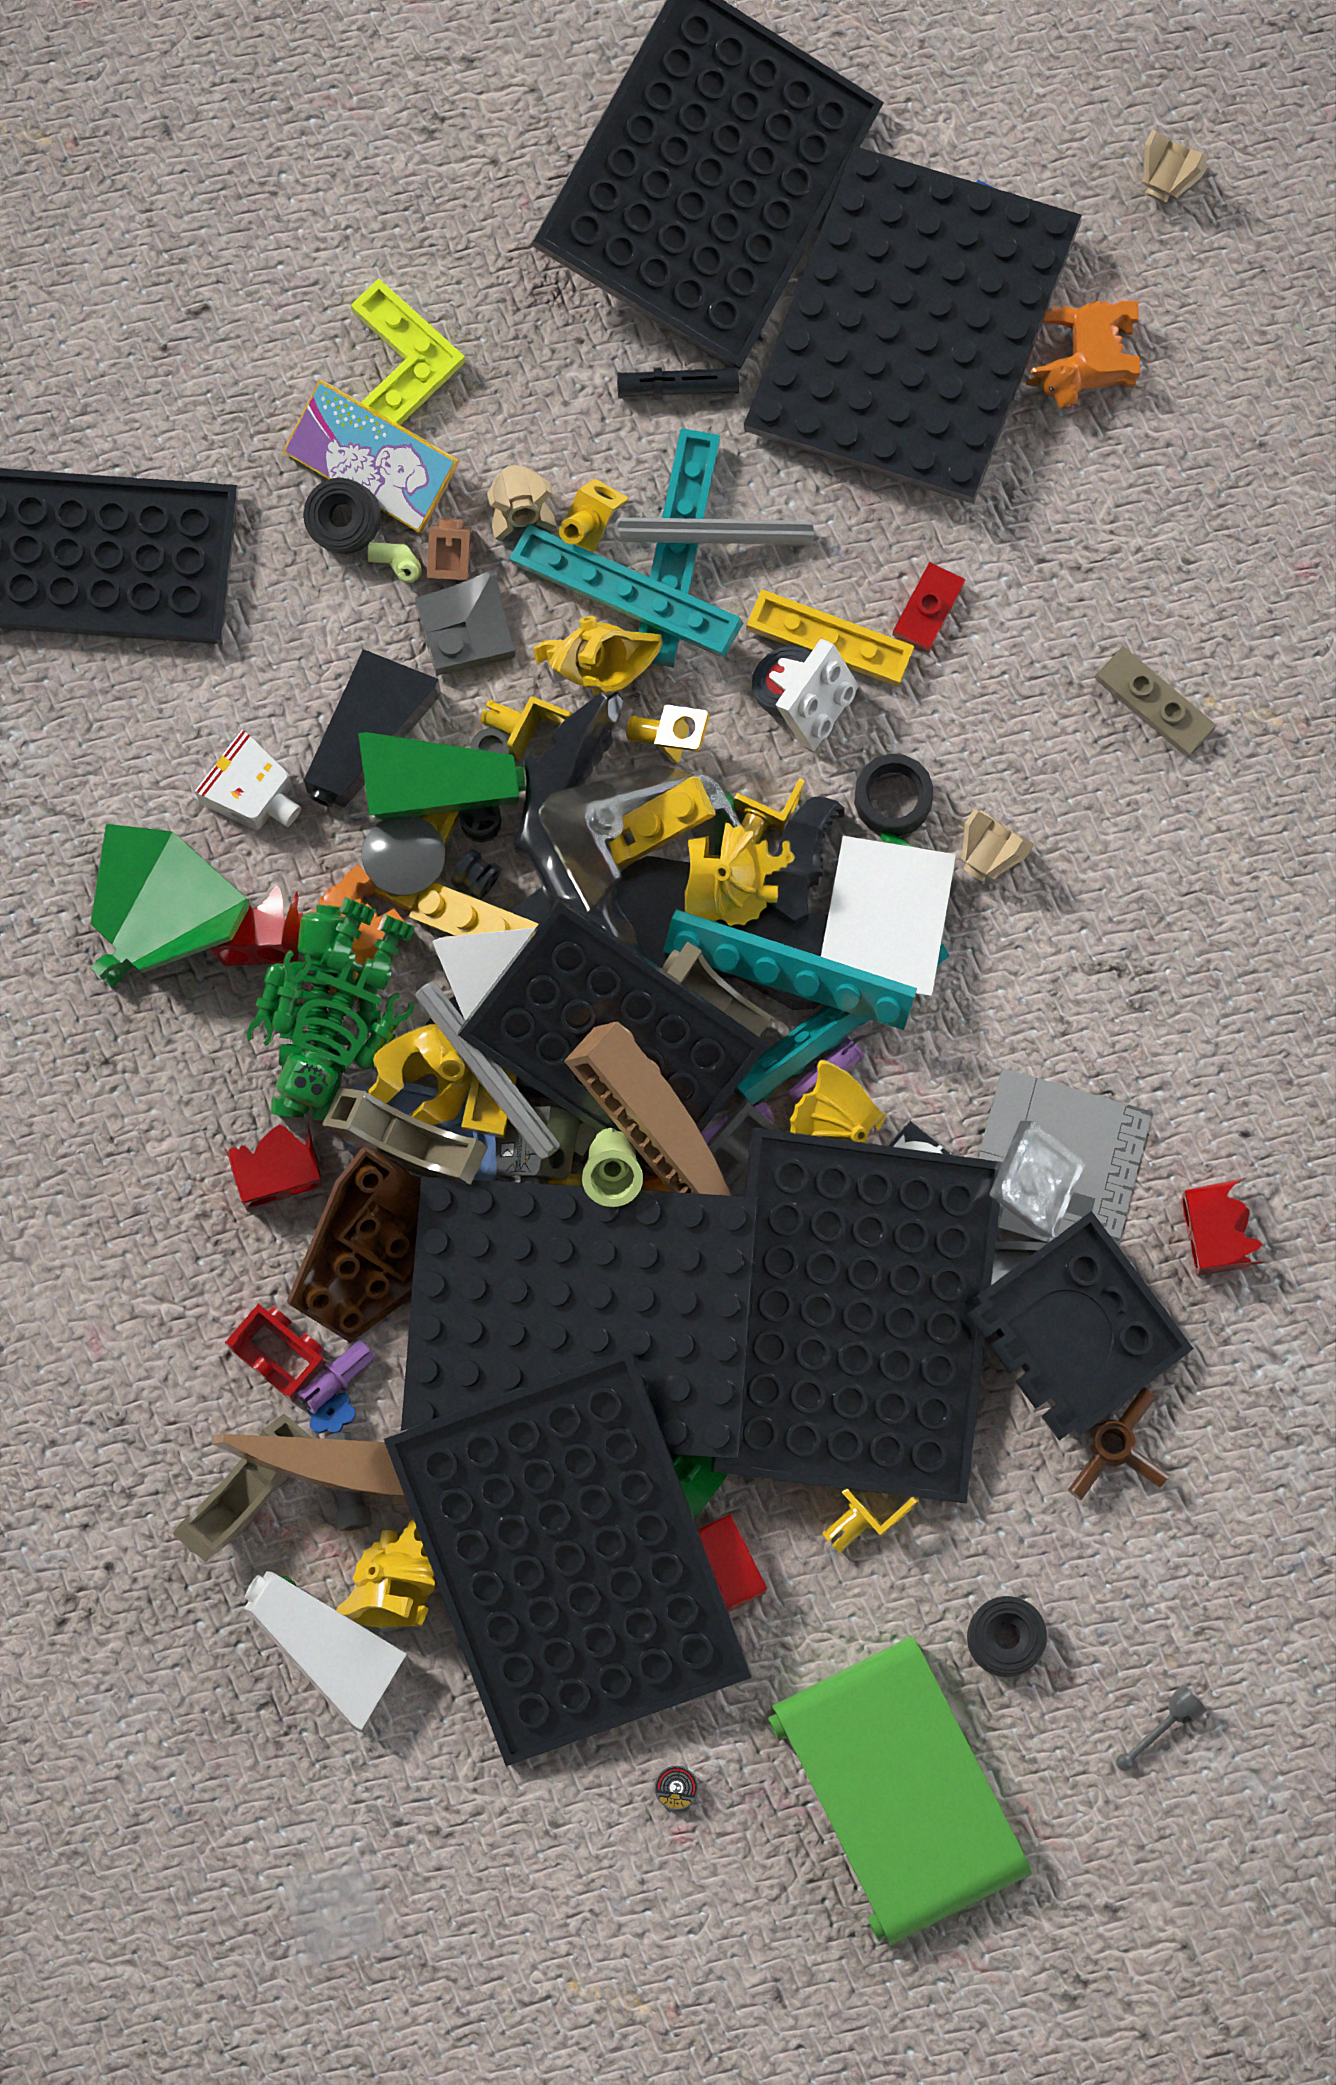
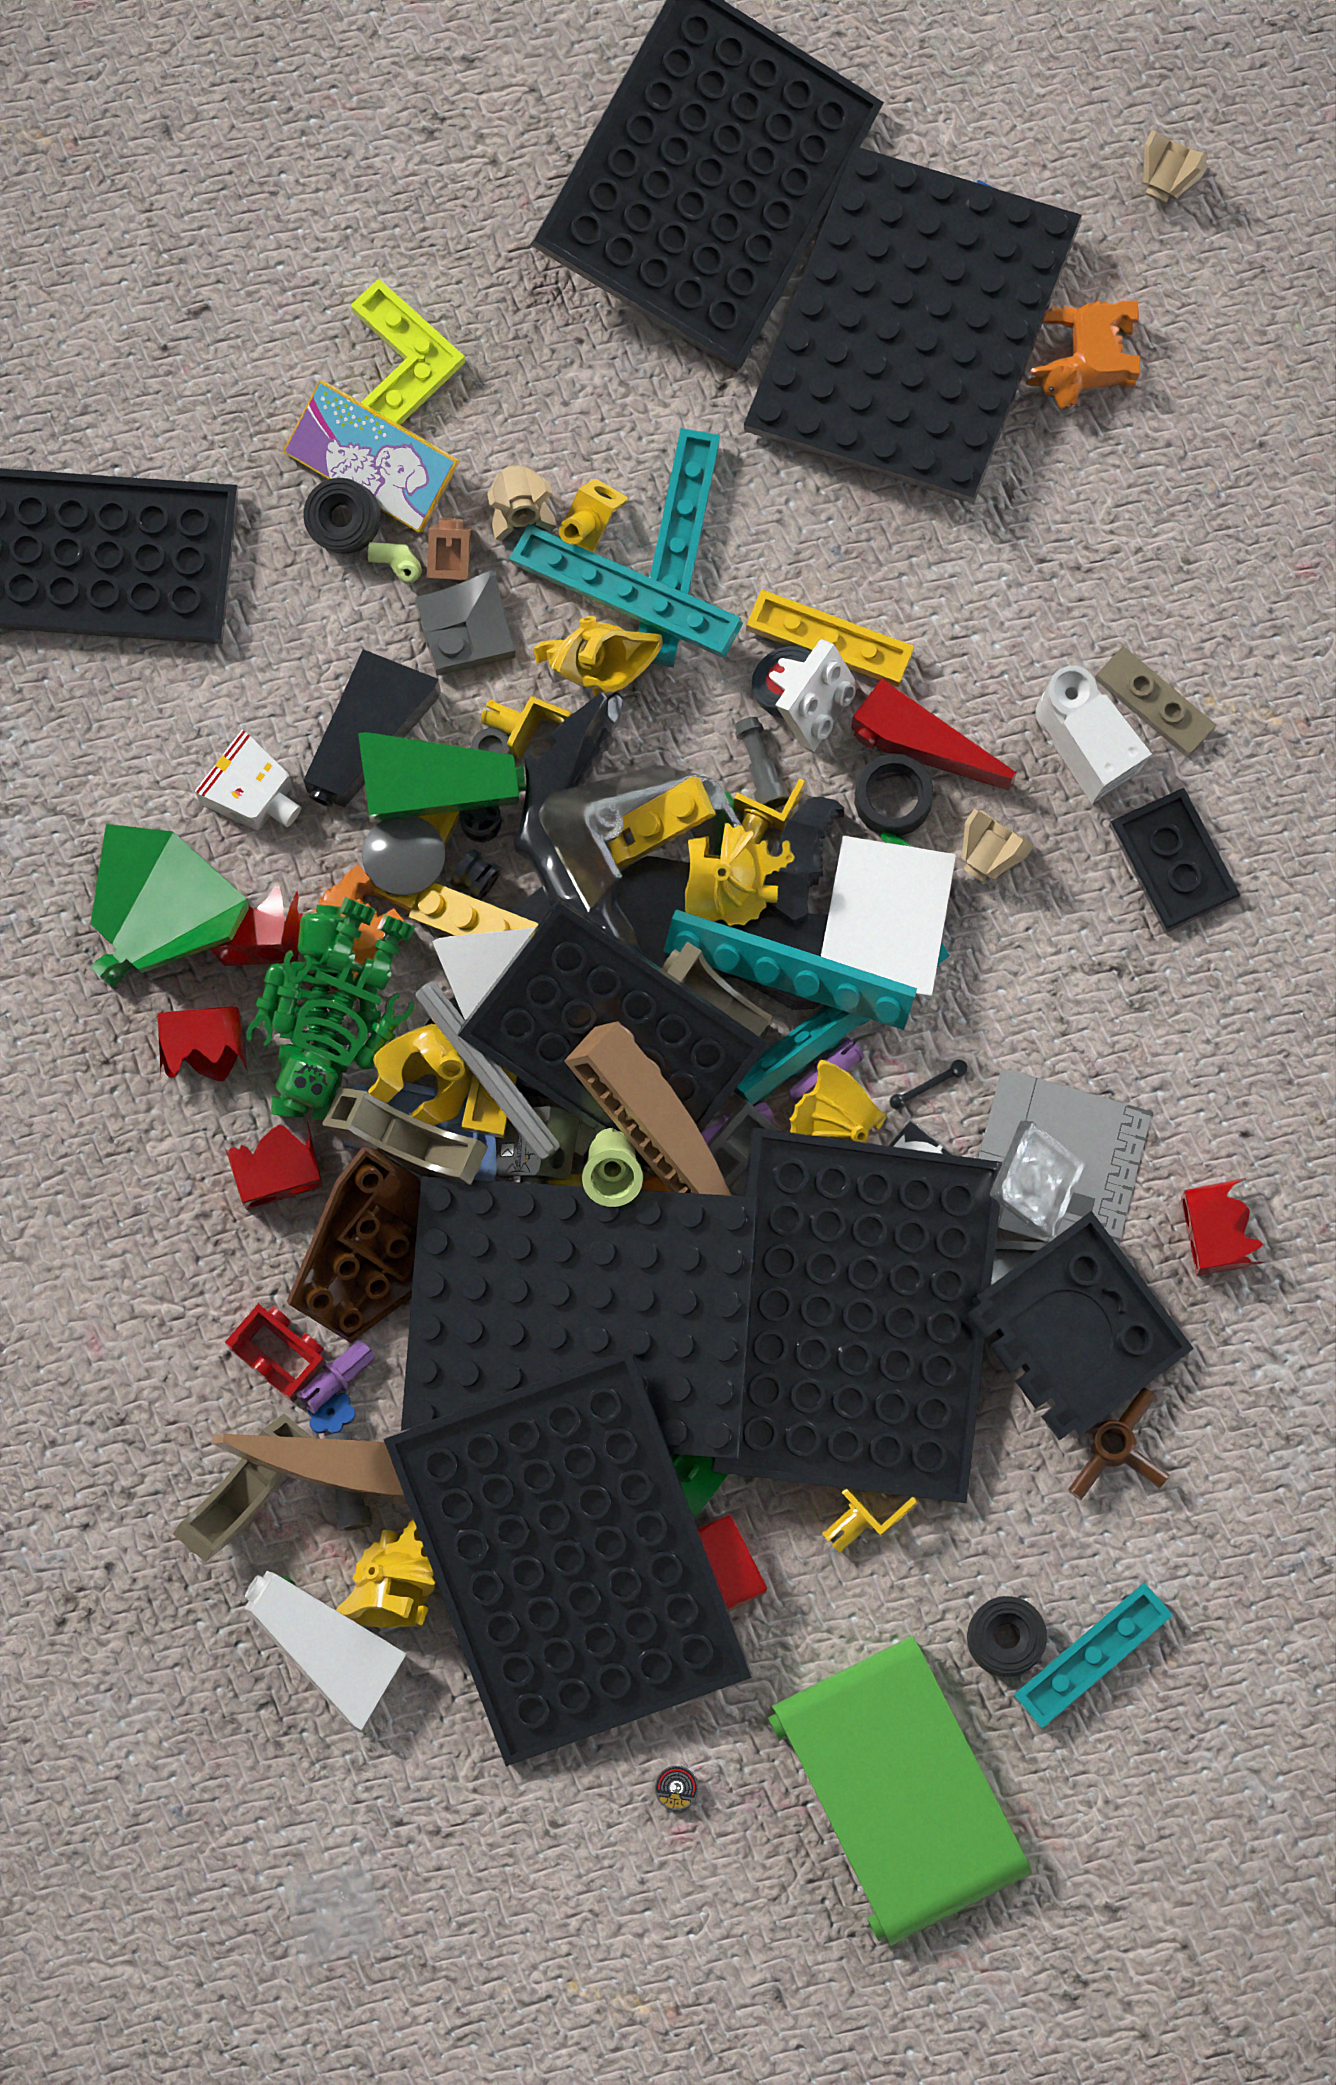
light grey axle [614,517,814,545] -> none
black pin [617,367,739,400] -> none
yellow bracket [626,705,710,763] -> none
red plate [892,562,966,653] -> none
dark grey hinge [1116,1684,1207,1771] -> none
none -> red piece [157,1006,248,1082]
none -> dark grey piece [735,717,789,809]
none -> red slope [851,678,1017,791]
none -> black hinge [889,1059,968,1110]
none -> teal plate [1013,1582,1173,1729]
none -> white piece [1036,665,1152,804]
none -> black tile [1109,788,1241,933]

